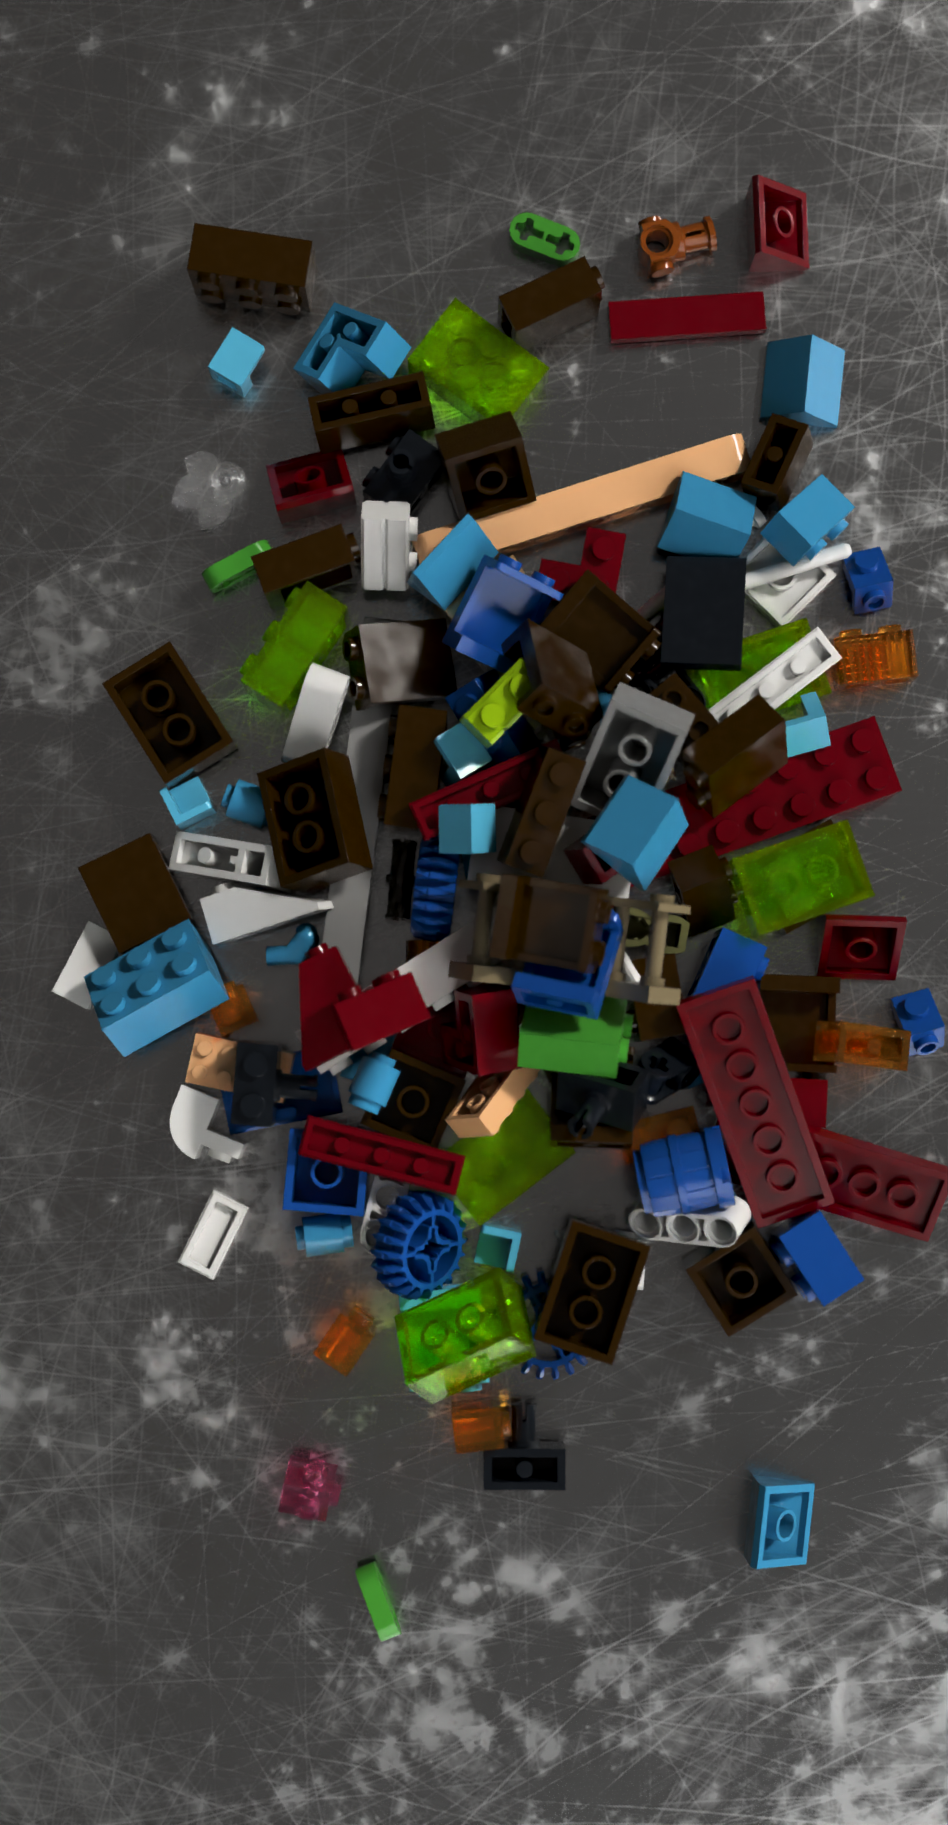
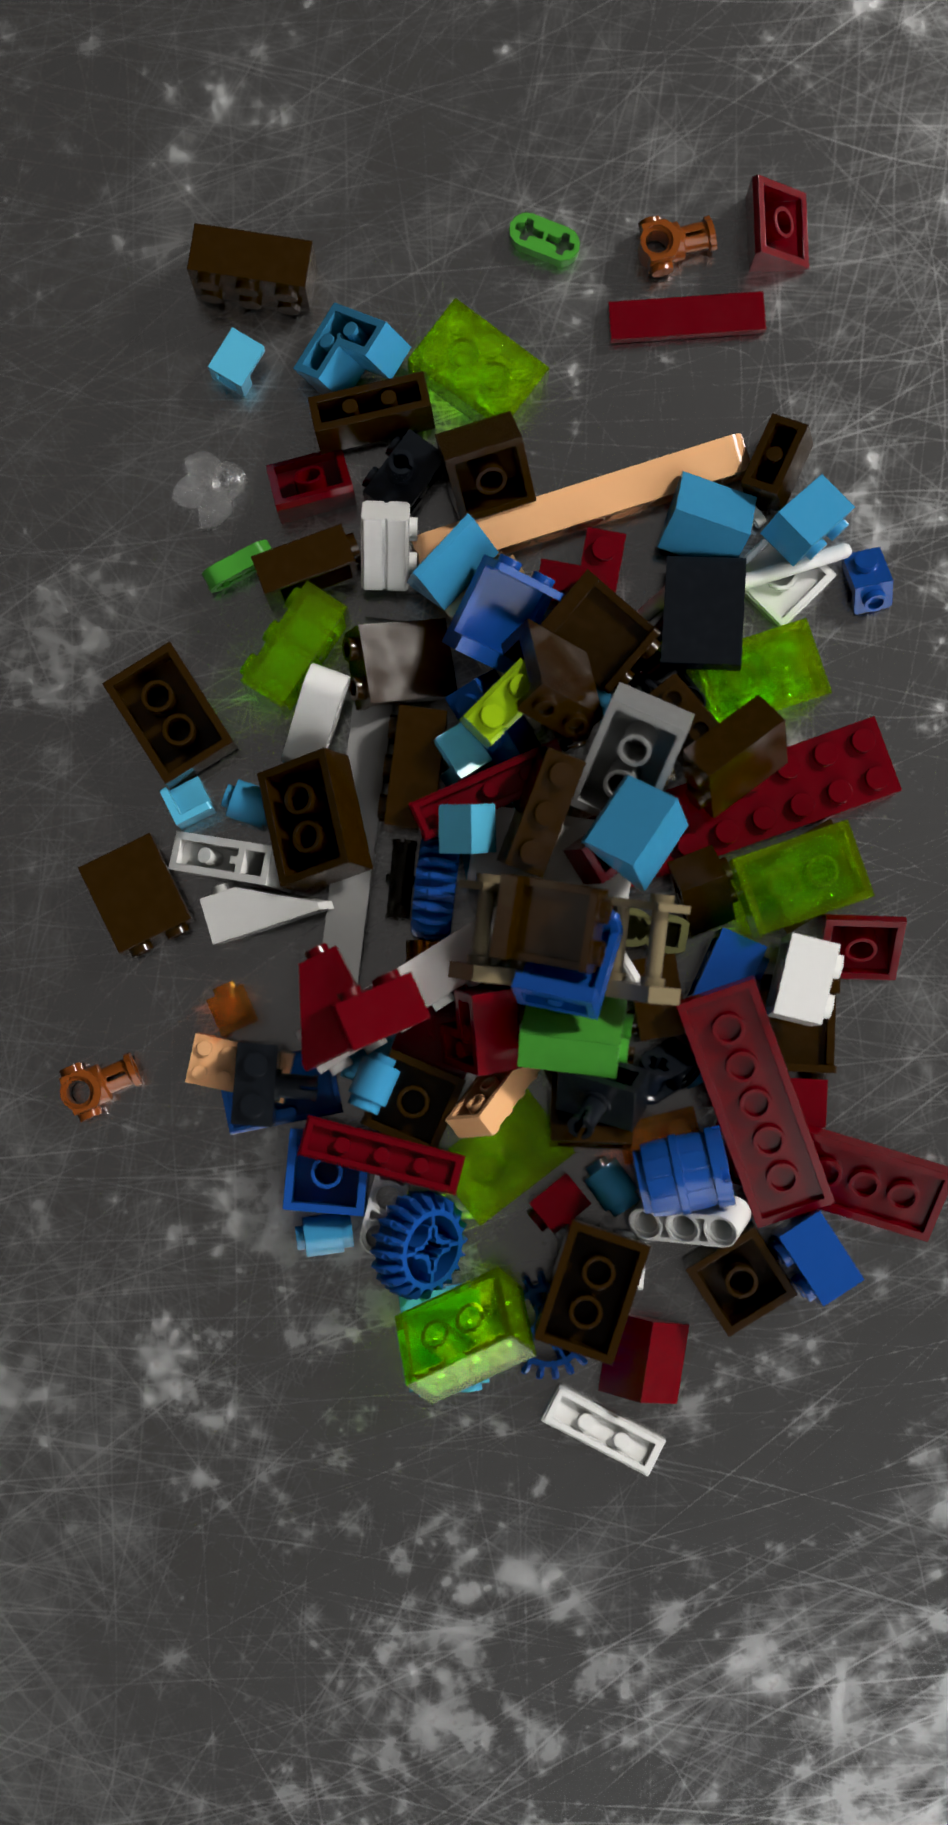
white tile [52,921,119,1010] -> none
dark azure brick [84,919,230,1057] -> none
white brick [169,1084,247,1163] -> none
white tile [178,1190,250,1280] -> none
dark azure arm [266,923,319,966] -> none
clear pink brick [278,1455,342,1522] -> none
clear orange brick [313,1305,377,1377] -> none
bright green beam [355,1561,401,1642] -> none
clear orange brick [451,1396,512,1454] -> none
panel [474,1222,522,1273] -> none
black brick [483,1402,566,1490] -> none
dark brown brick [497,256,605,356] -> none
white tile [708,626,842,723] -> none
dark azure slope [744,1475,815,1569] -> none
dark azure slope [759,334,845,428] -> none
medium azure panel [786,691,831,758] -> none
clear orange brick [813,1021,911,1071] -> none
clear orange brick [831,624,919,690] -> none
blue bracket [891,988,945,1057] -> none
none -> dark orange connector [59,1052,143,1123]
none -> dark red brick [527,1171,592,1235]
none -> white tile [541,1383,666,1477]
none -> dark azure brick [583,1155,640,1217]
none -> dark red slope [598,1314,690,1404]
none -> white brick [765,933,844,1026]

